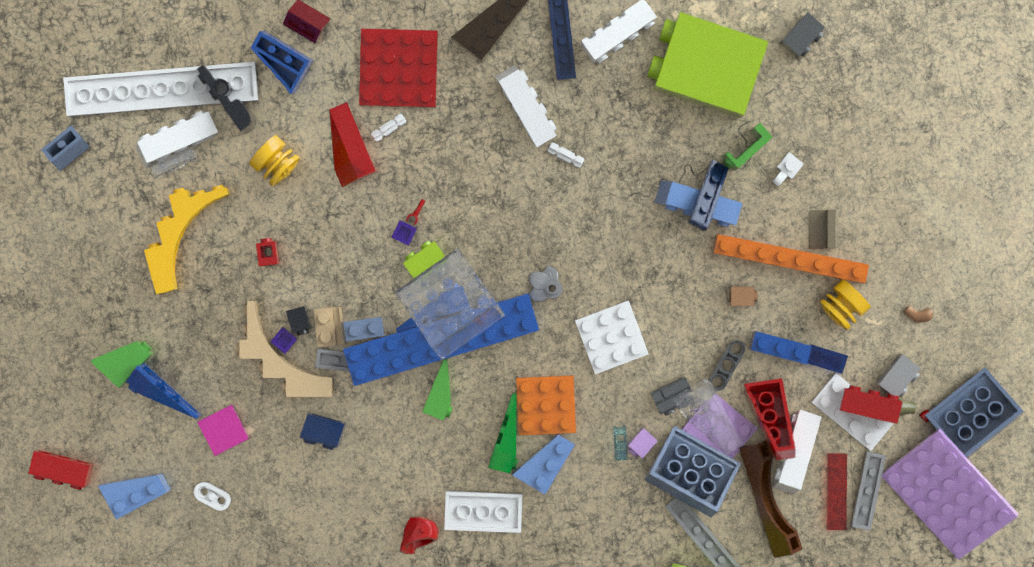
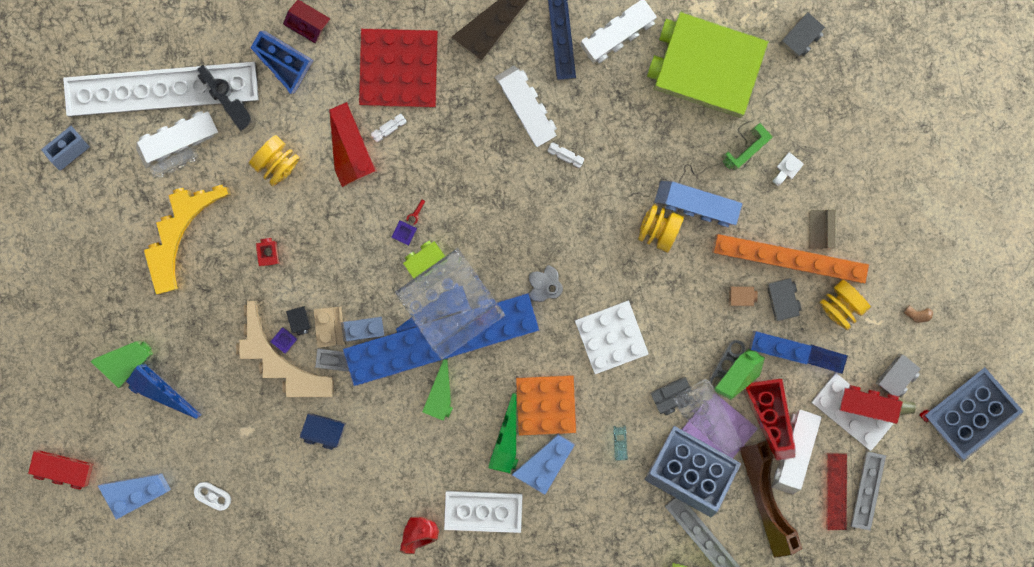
dark pink tile [197,405,249,456] -> none
lavender brick [627,427,657,458] -> none
dark blue tile [688,159,729,231] -> none
lavender plate [882,428,1018,560] -> none
none -> yellow wheel [638,204,684,253]
none -> bright green slope [715,349,765,400]
none -> dark grey brick [766,278,802,321]

